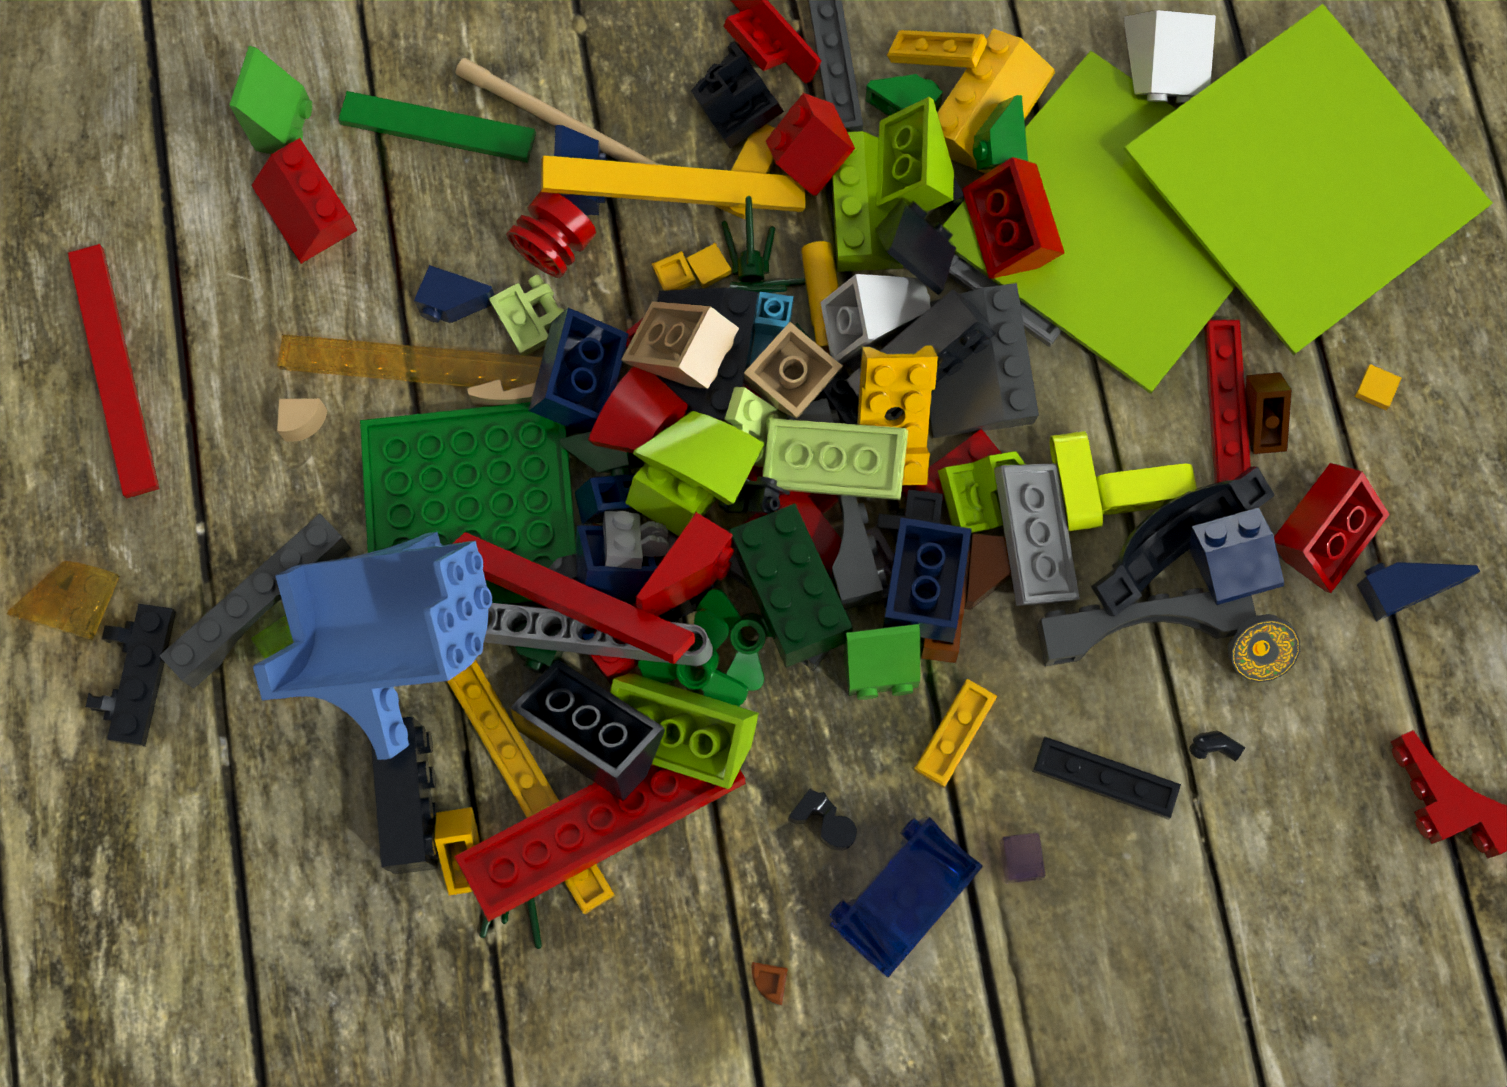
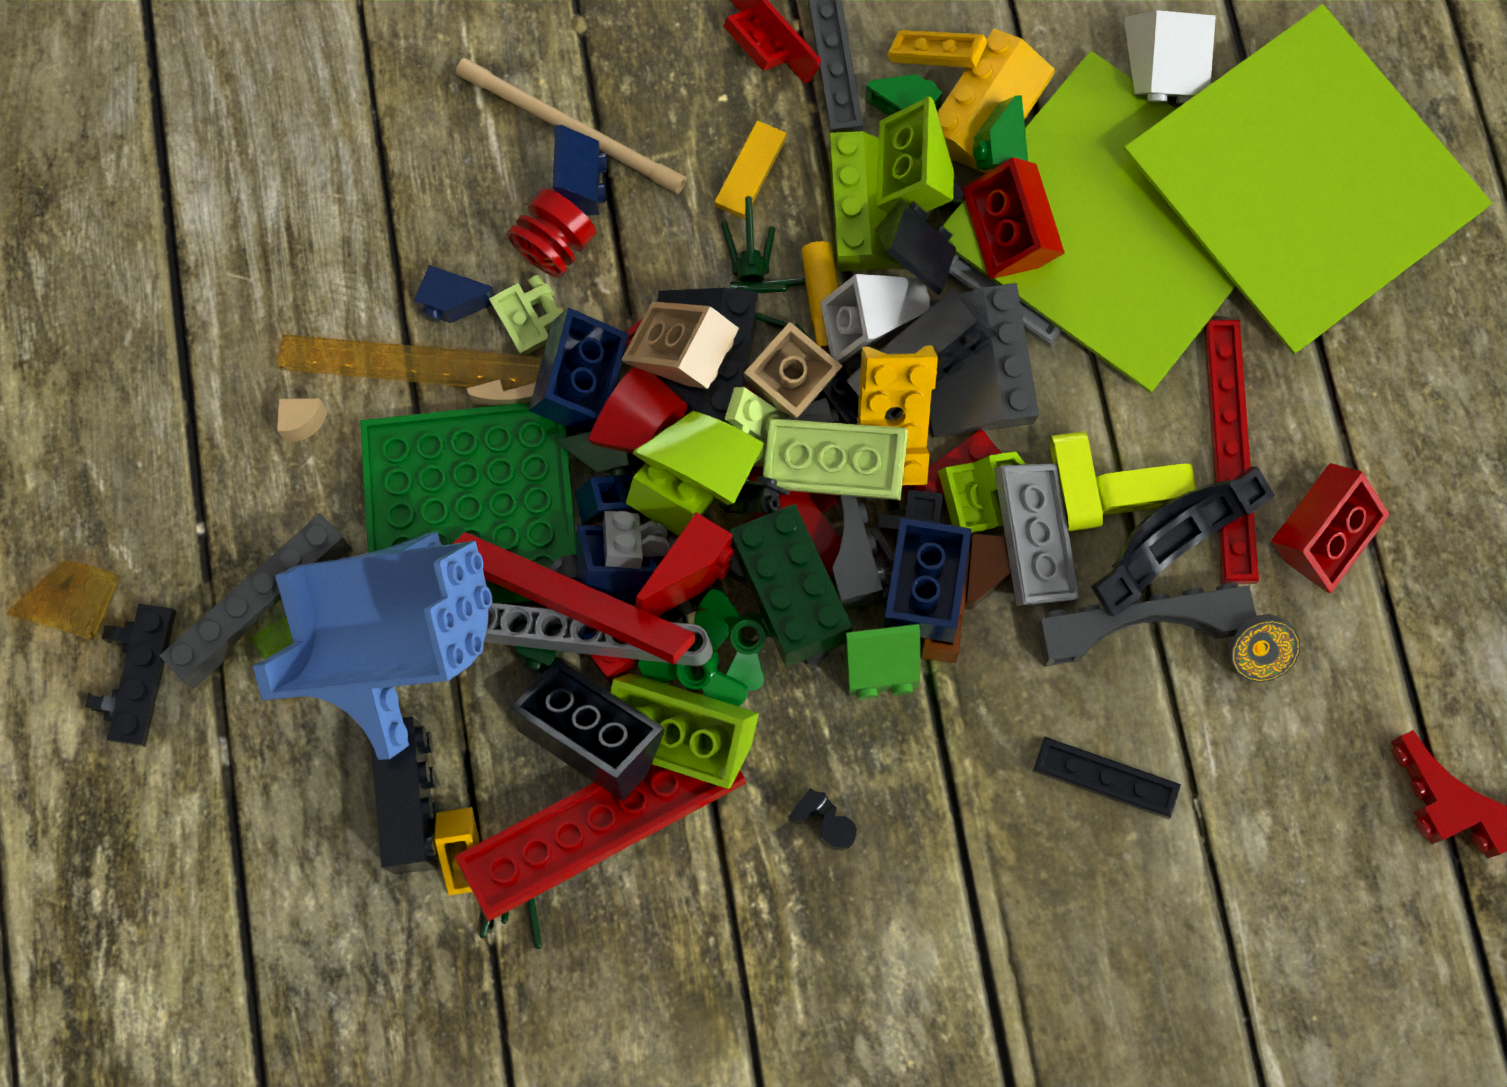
red tile [68,244,160,499] -> none
bright green slope [229,46,312,154] -> none
red slope [251,138,358,264] -> none
green tile [338,91,536,163] -> none
yellow tile [447,659,615,915] -> none
yellow tile [541,155,805,212] -> none
yellow tile [652,251,696,290] -> none
yellow tile [686,243,732,288] -> none
black slope [691,41,784,149] -> none
medium azure slope [750,292,794,365] -> none
dark orange tile [752,962,788,1006] -> none
red slope [766,93,855,196] -> none
clear blue piece [829,817,983,978] -> none
yellow tile [914,679,997,788] -> none
panel [1000,833,1046,884] -> none
black arm [1189,731,1245,762] -> none
dark blue slope [1190,508,1284,605] -> none
reddish brown slope [1245,372,1292,454] -> none
yellow tile [1354,364,1402,410] -> none
dark blue slope [1357,562,1480,621] -> none

